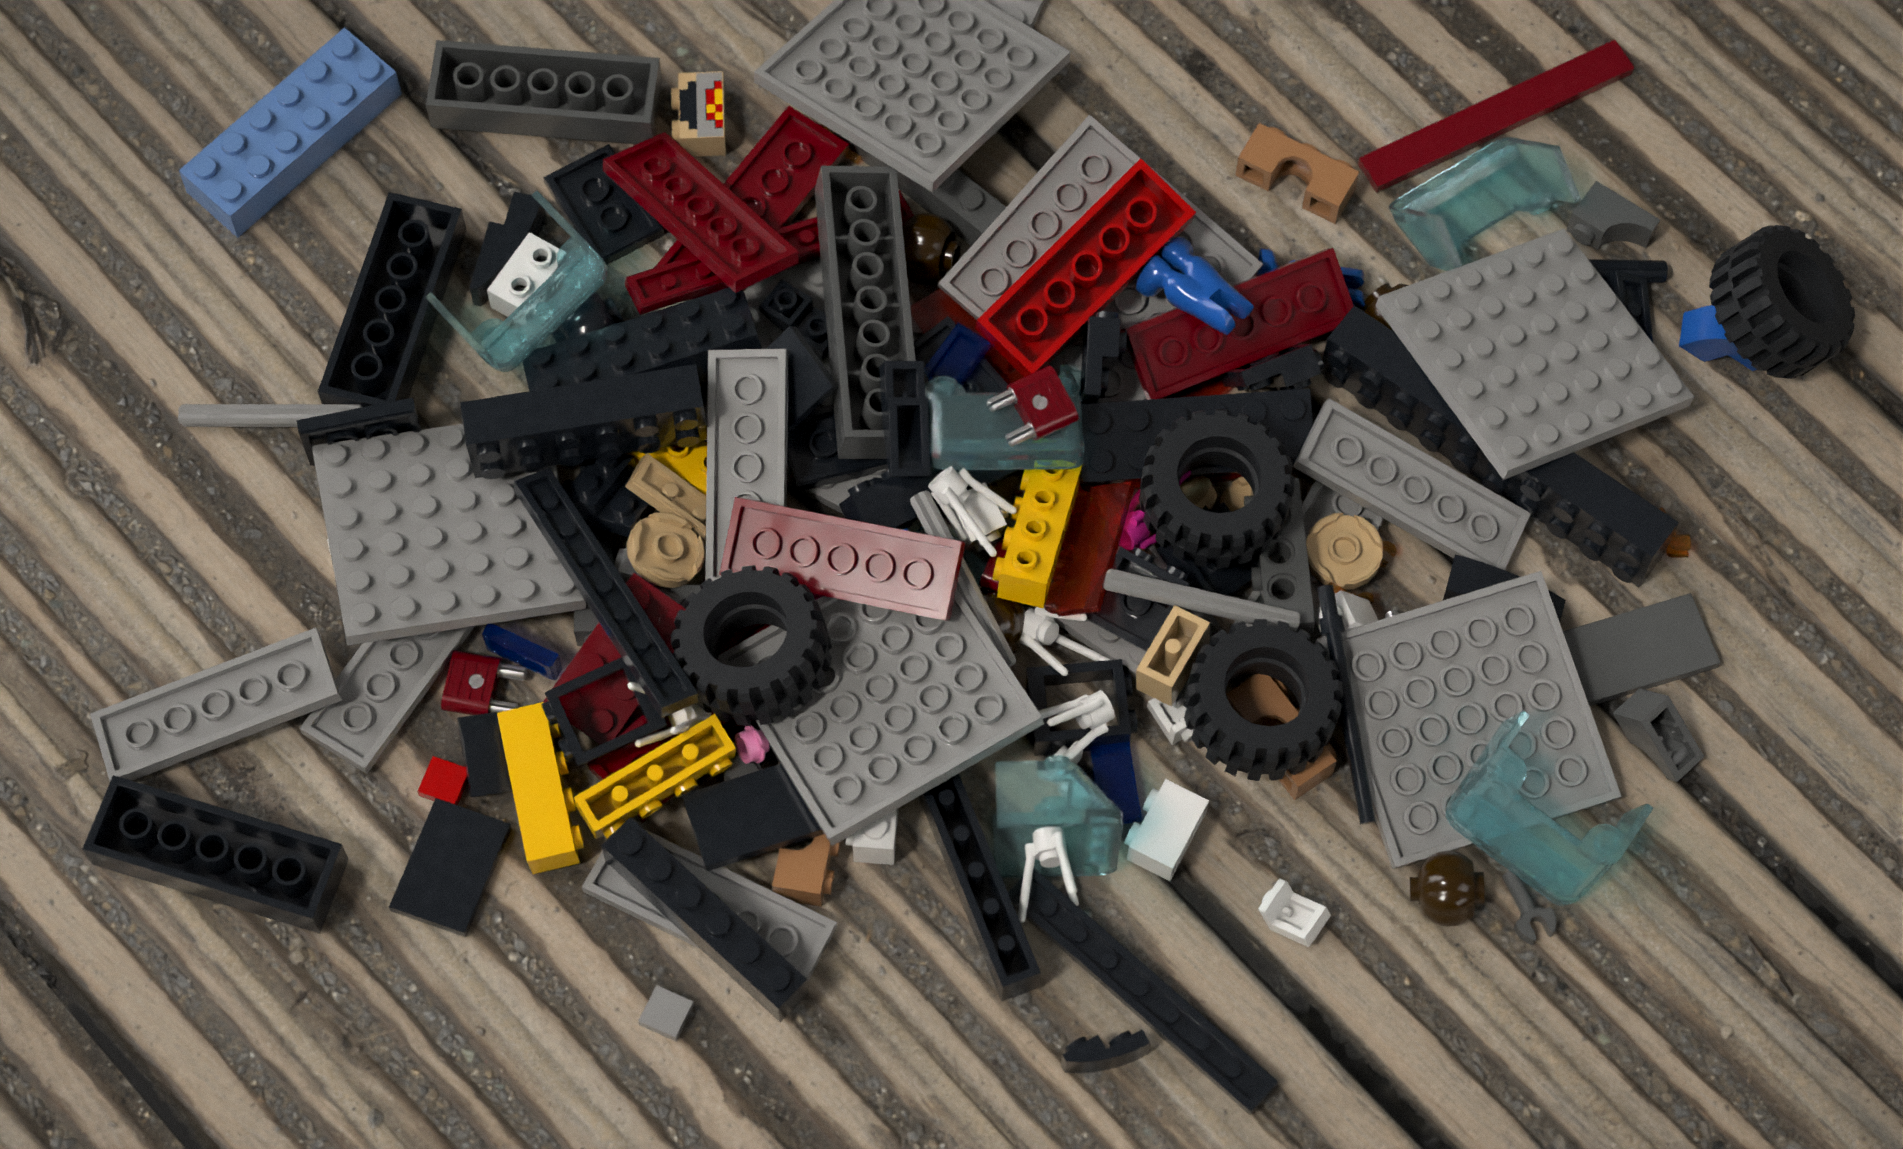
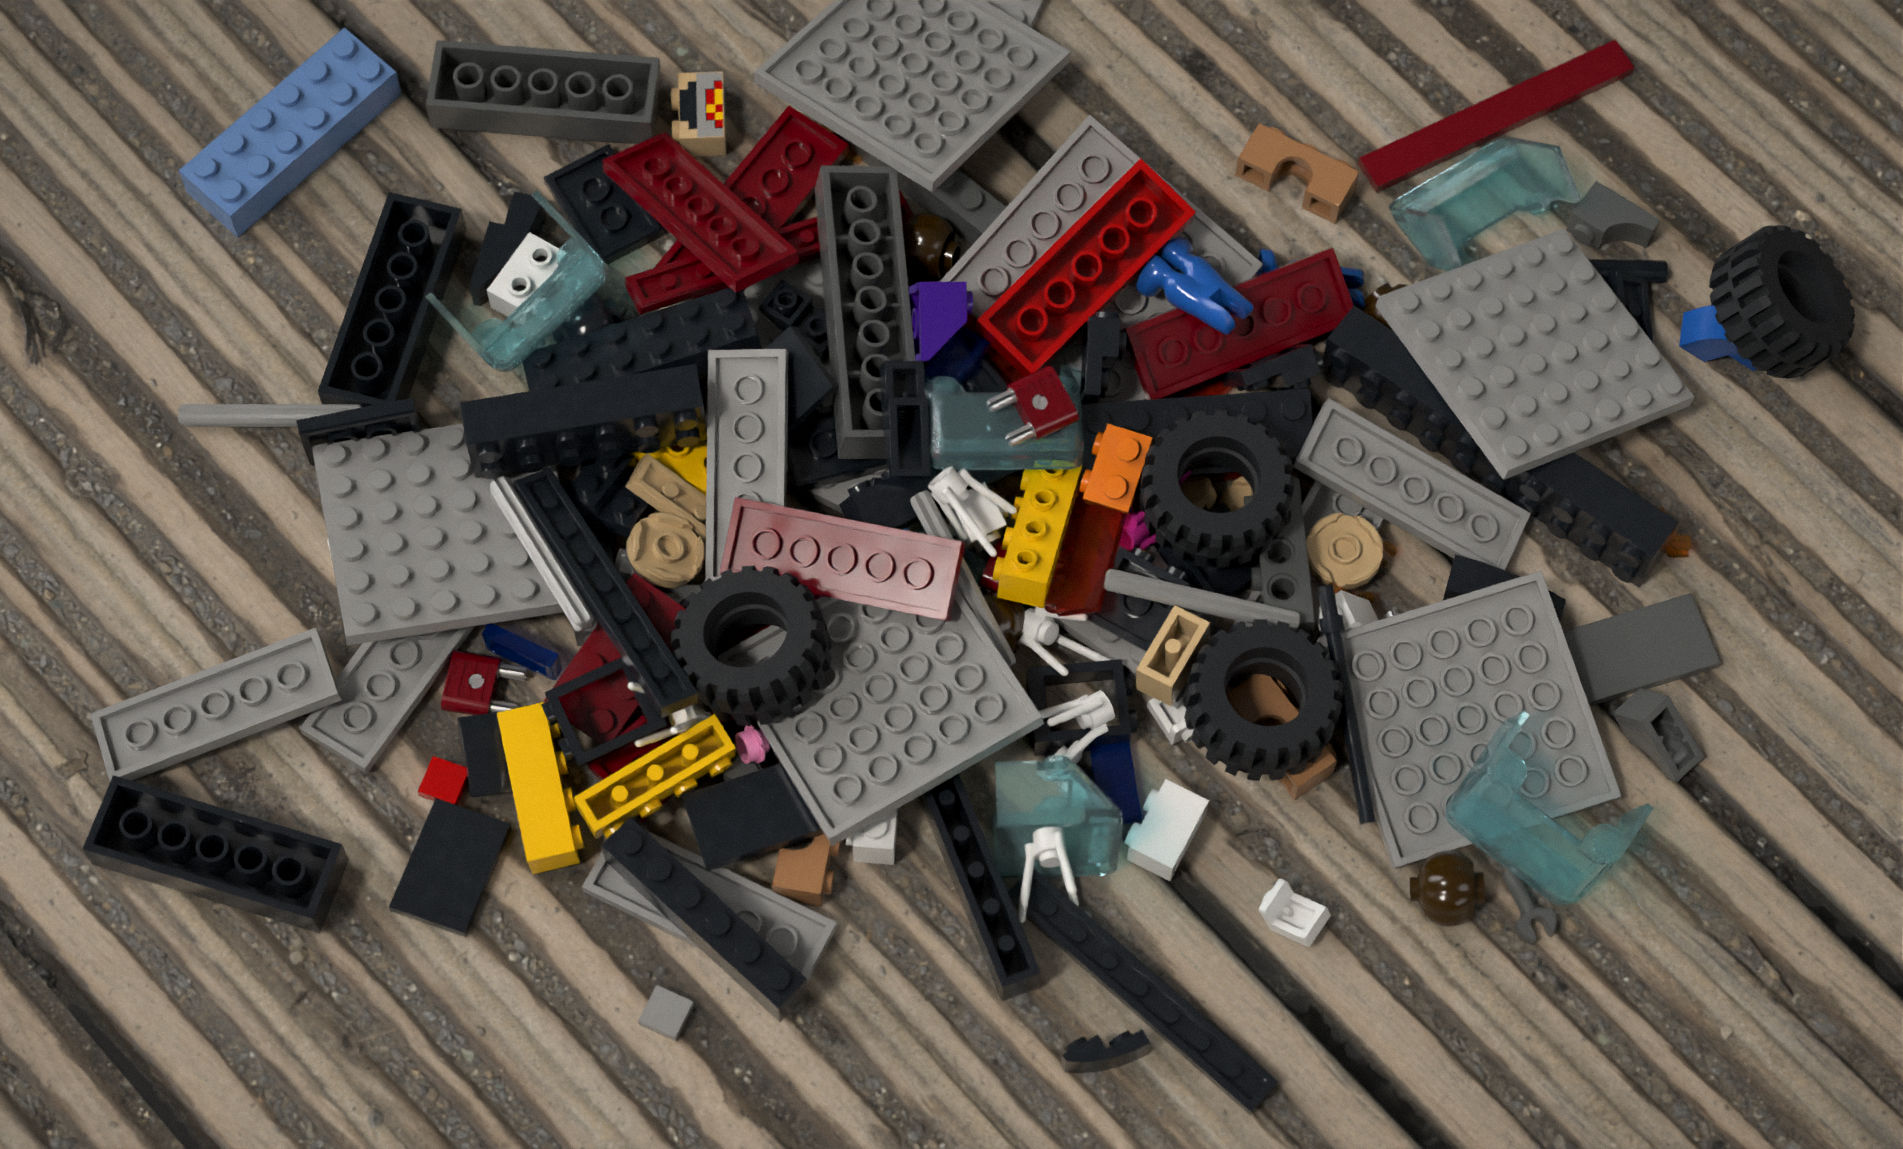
none -> light grey axle [490,476,594,632]
none -> dark purple slope [908,282,973,362]
none -> orange bracket [1079,423,1154,514]

